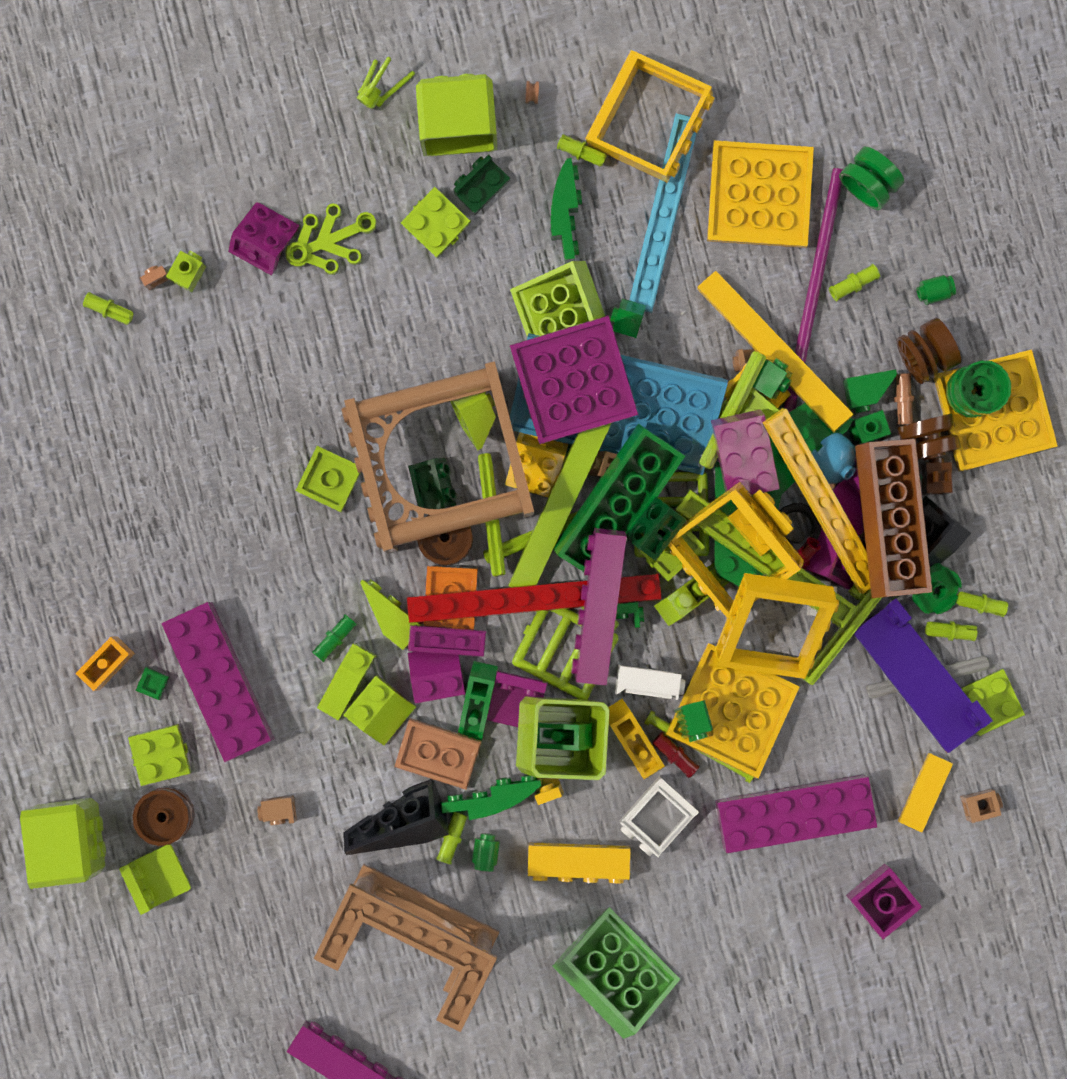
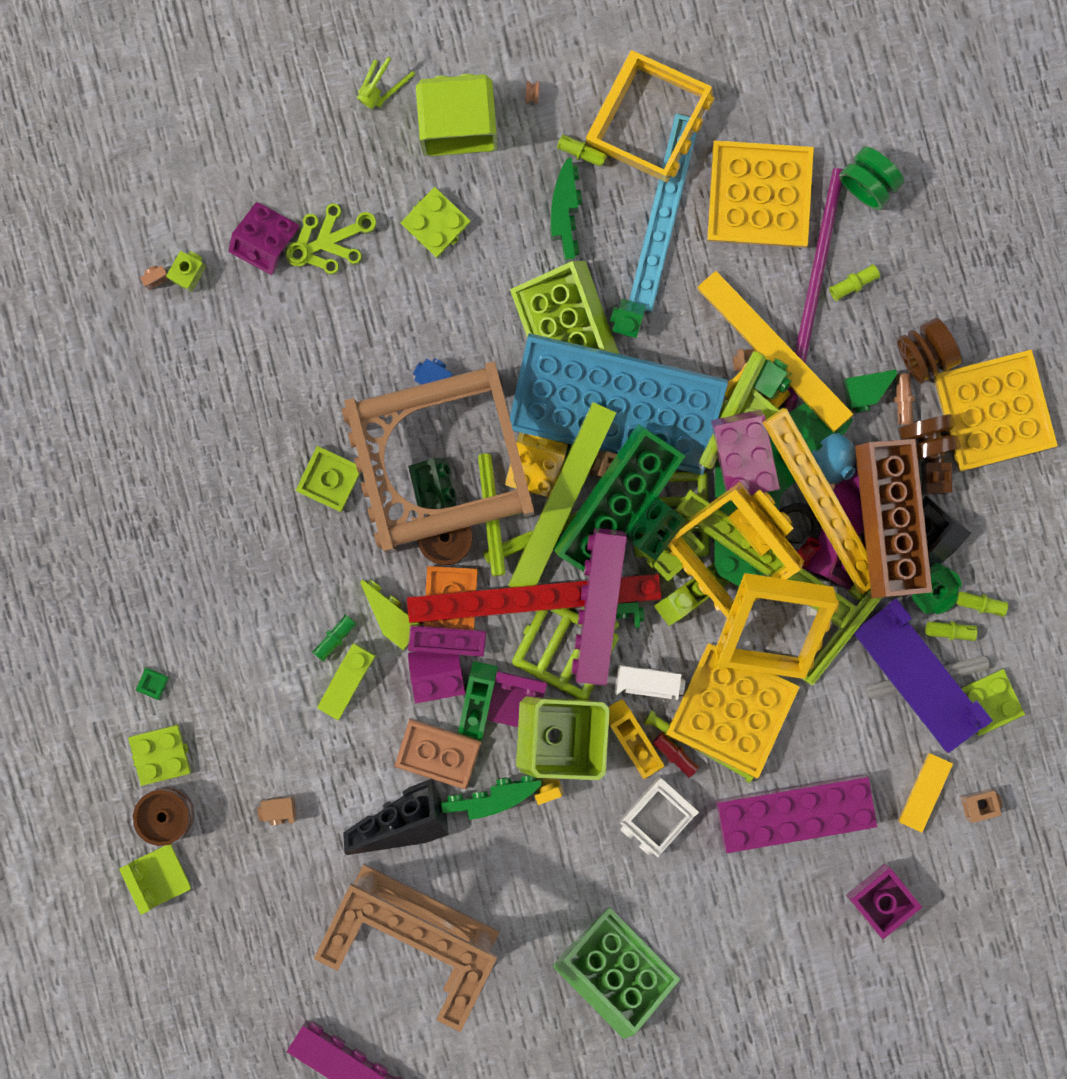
lime plate [20,798,106,889] -> none
light orange brick [75,636,135,691] -> none
lime axle [83,292,134,325] -> none
magenta brick [161,602,275,762] -> none
lime slope [343,675,416,746] -> none
lime pin [436,812,468,865] -> none
lime slope [450,392,496,451] -> none
dark green bracket [453,154,510,215] -> none
green brick [472,833,500,872] -> none
magenta plate [510,315,638,444] -> none
yellow brick [528,842,630,884] -> none
green slope [537,722,592,751] -> none
green brick [675,700,713,742] -> none
green brick [849,410,891,445] -> none
green brick [916,275,956,305] -> none
green wheel [946,360,1011,418] -> none
none -> blue brick [413,358,453,385]

